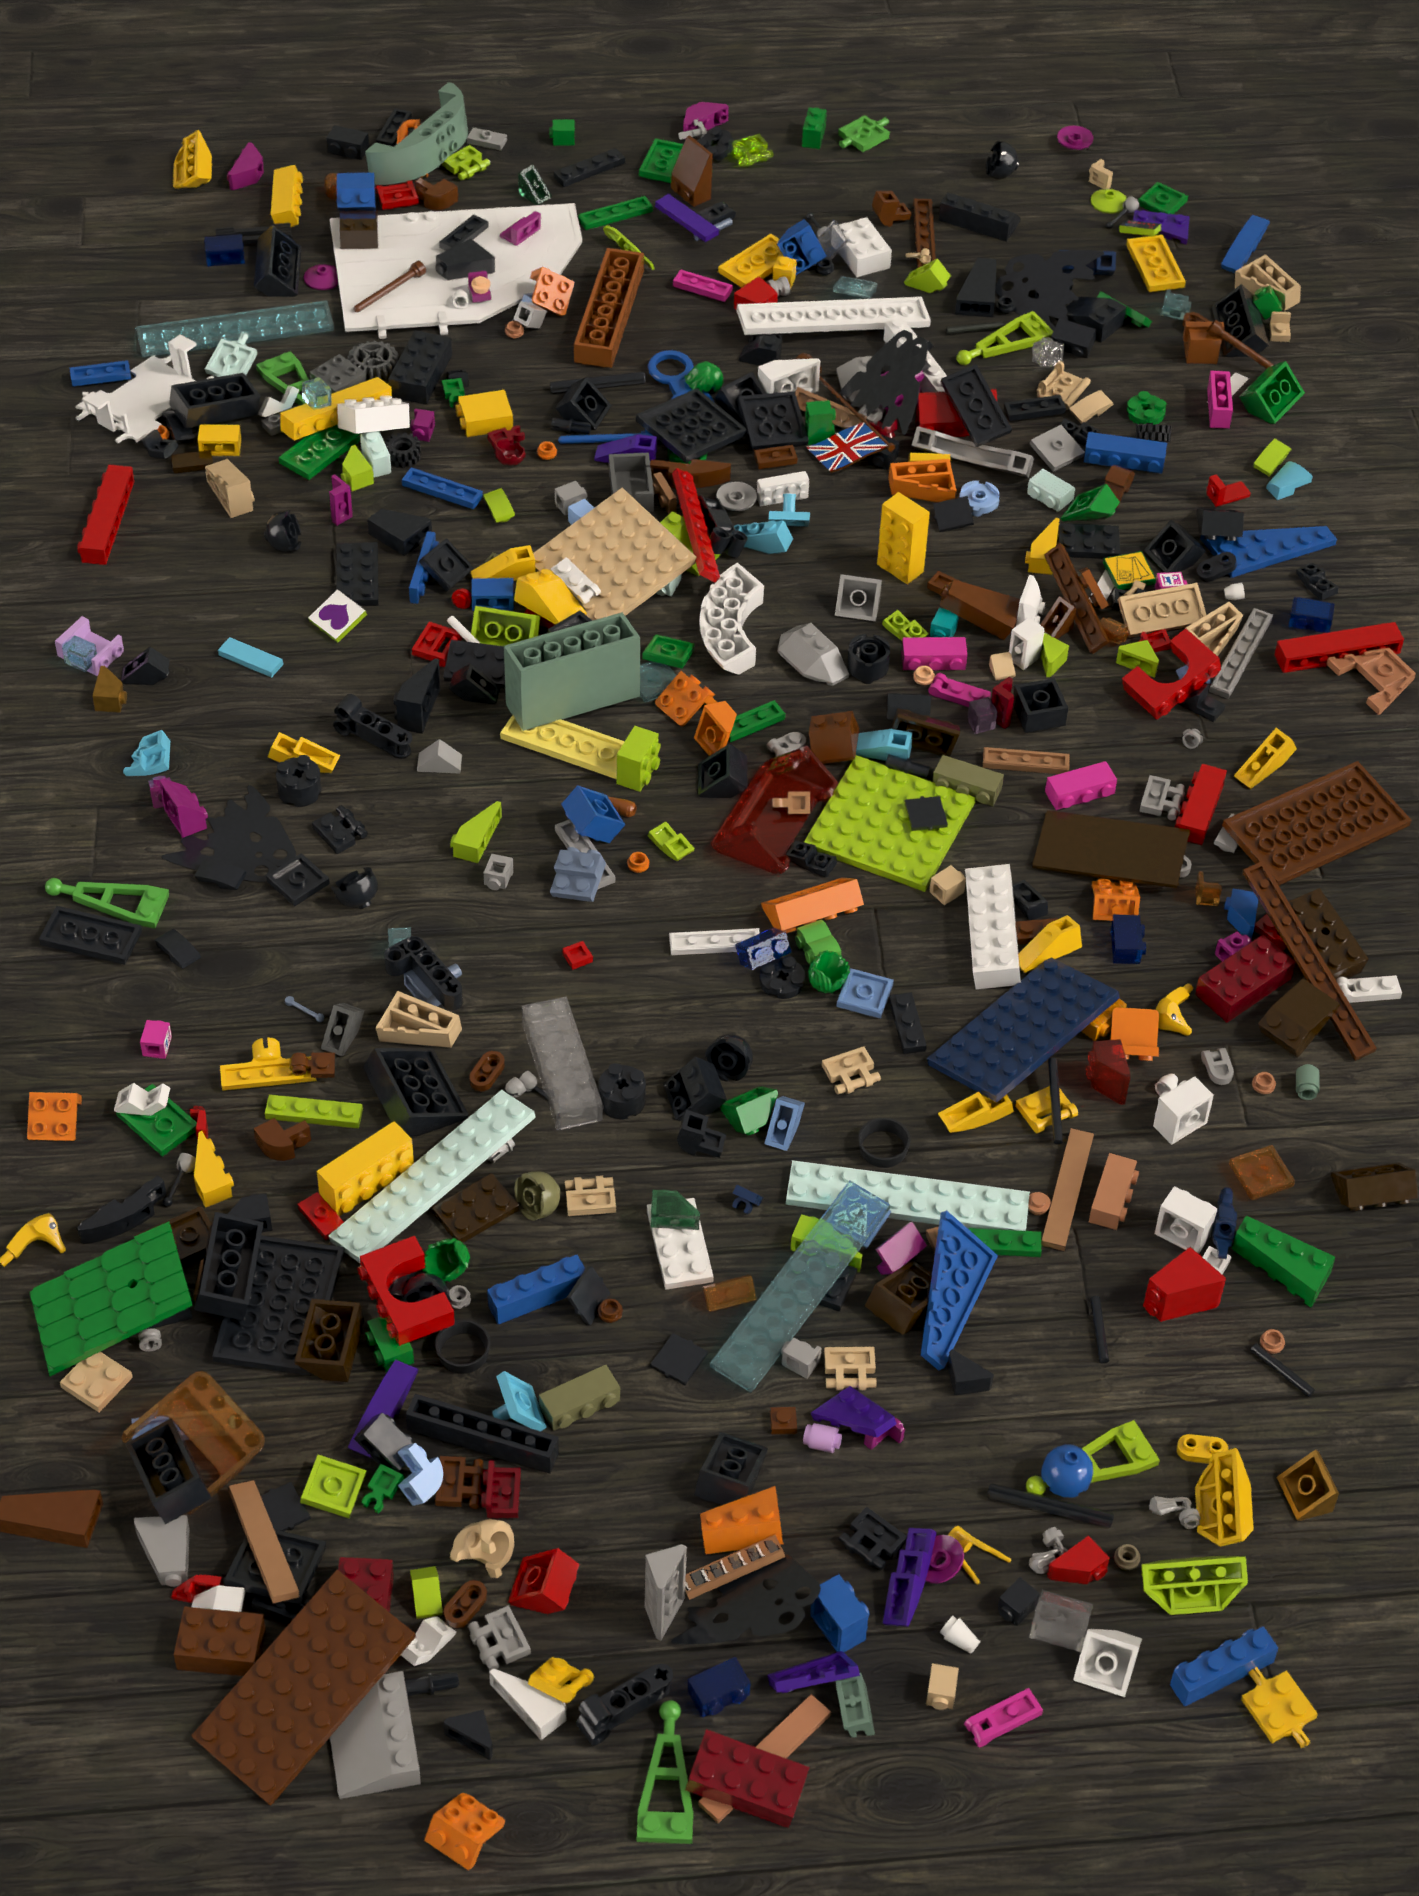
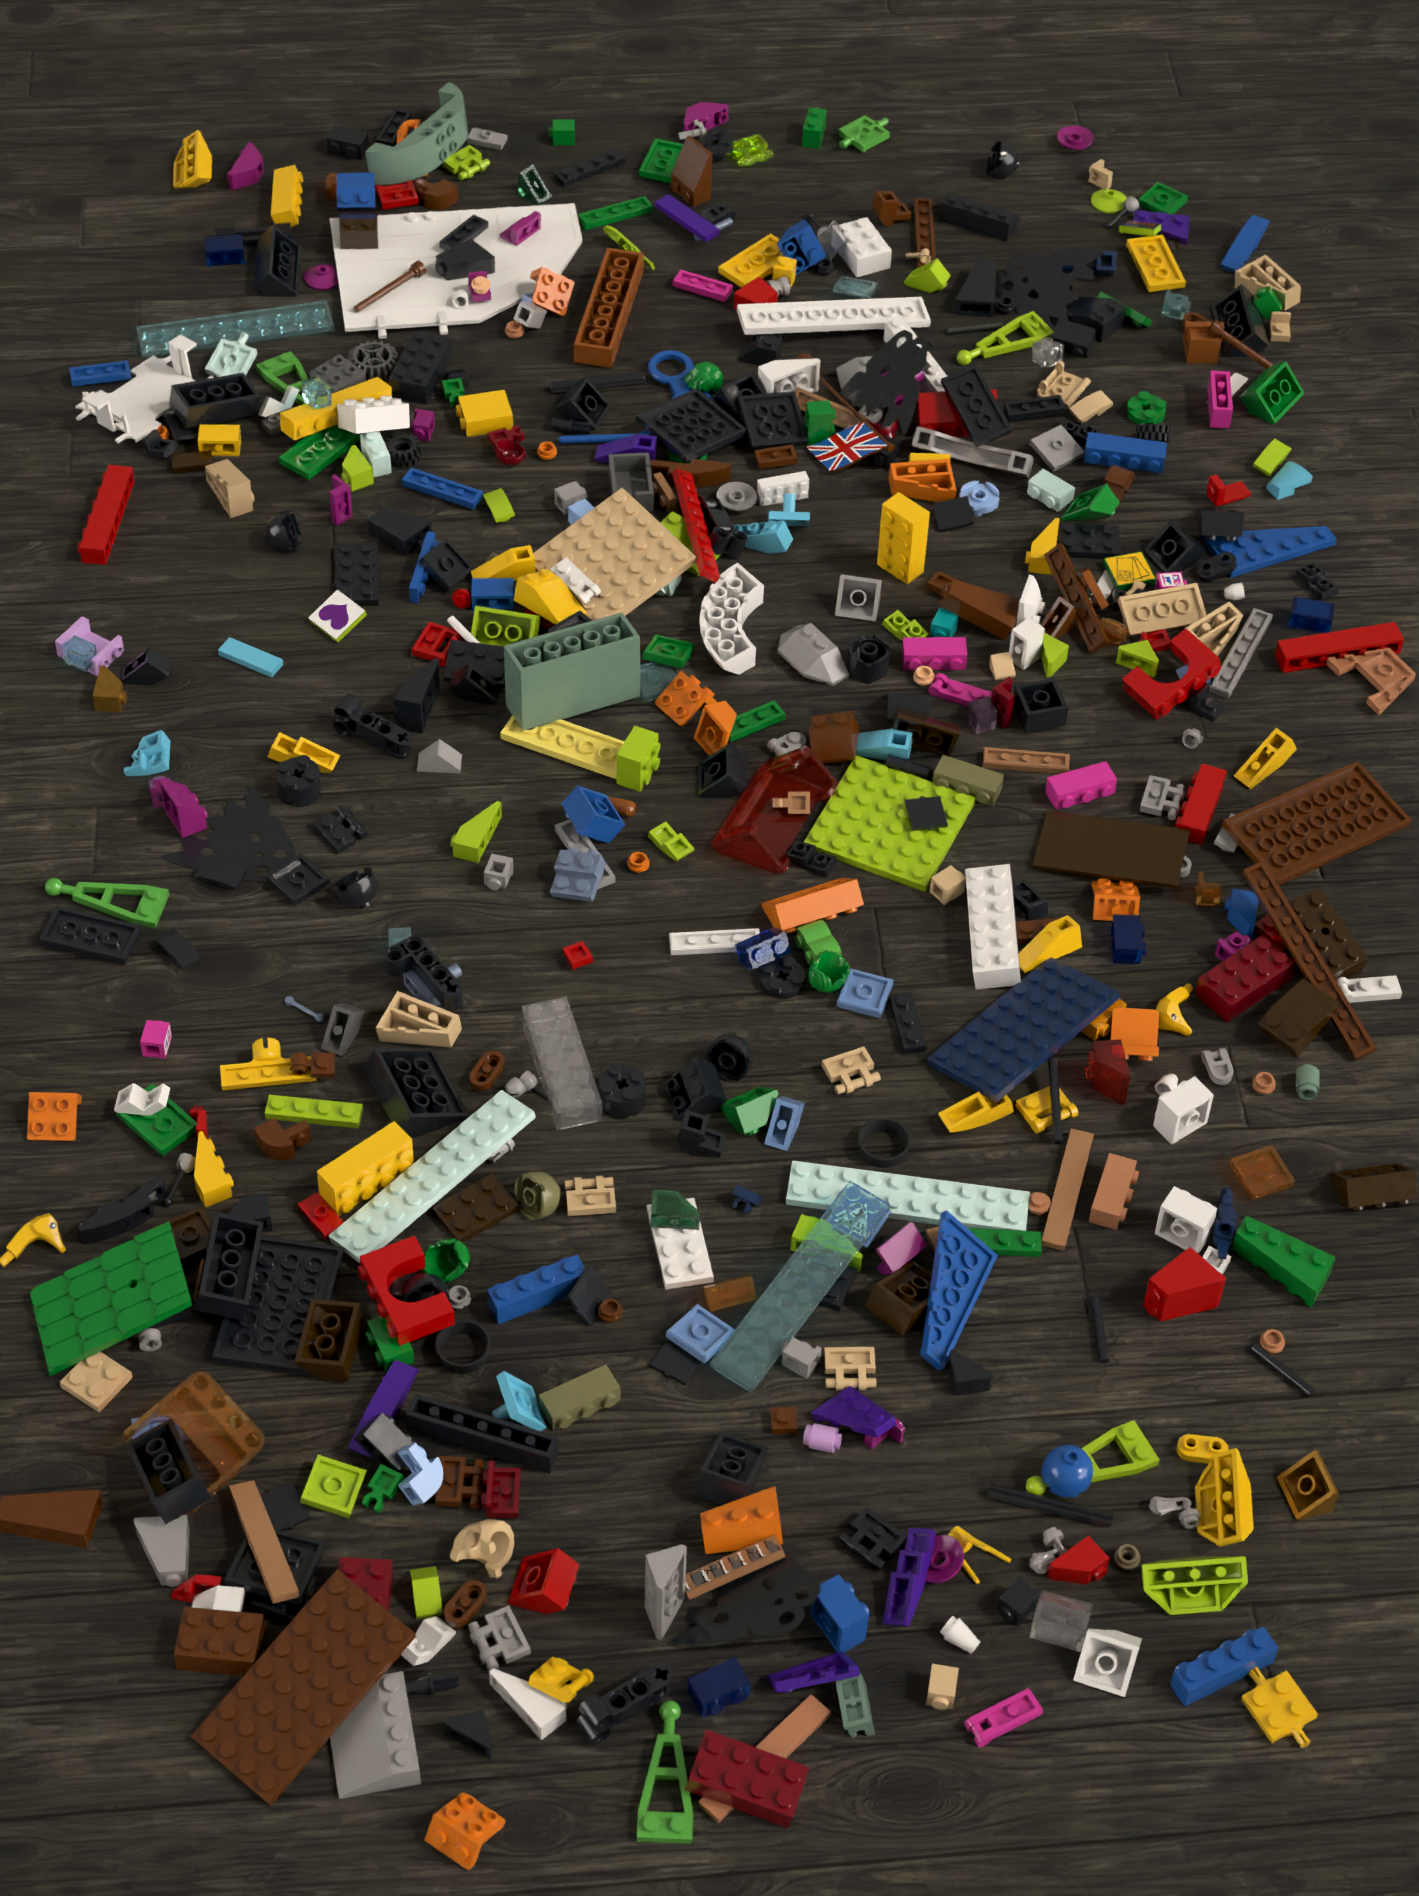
none -> medium blue plate [666,1304,736,1364]

